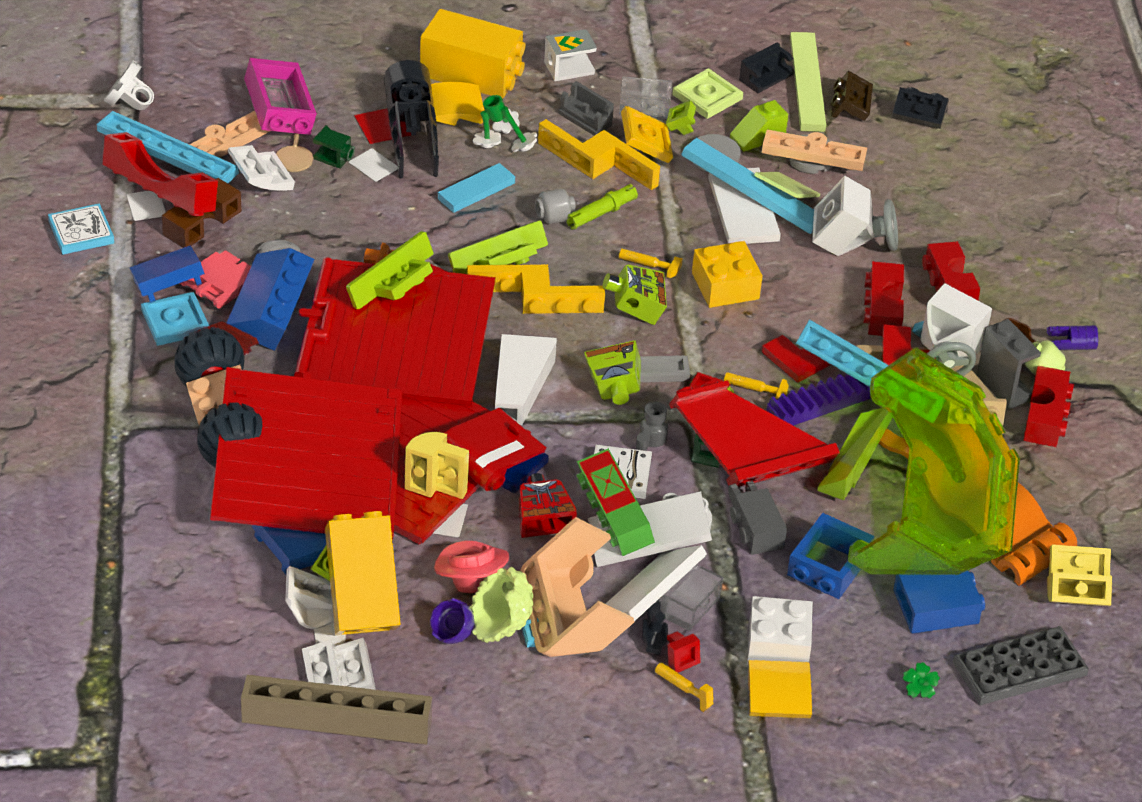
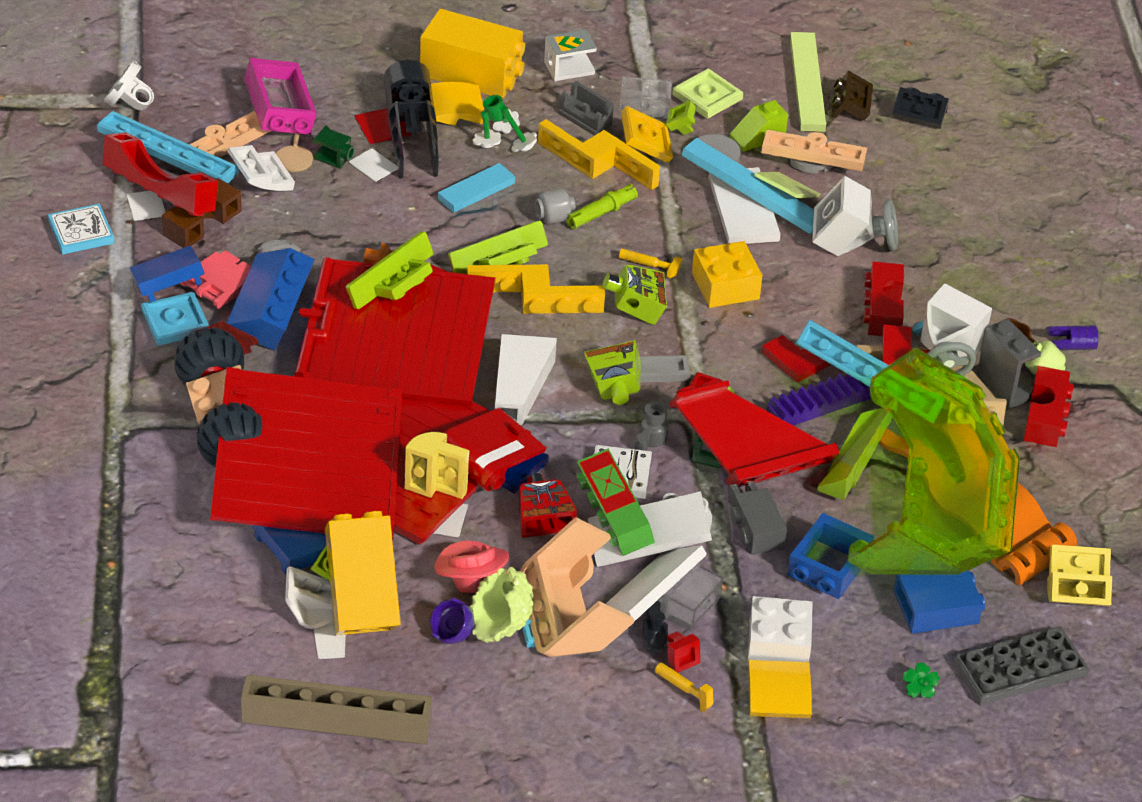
white slope [302,638,376,690] -> none
yellow piece [724,372,789,400] -> none
black hinge [739,42,794,93] -> none
red arch [922,241,981,301] -> none

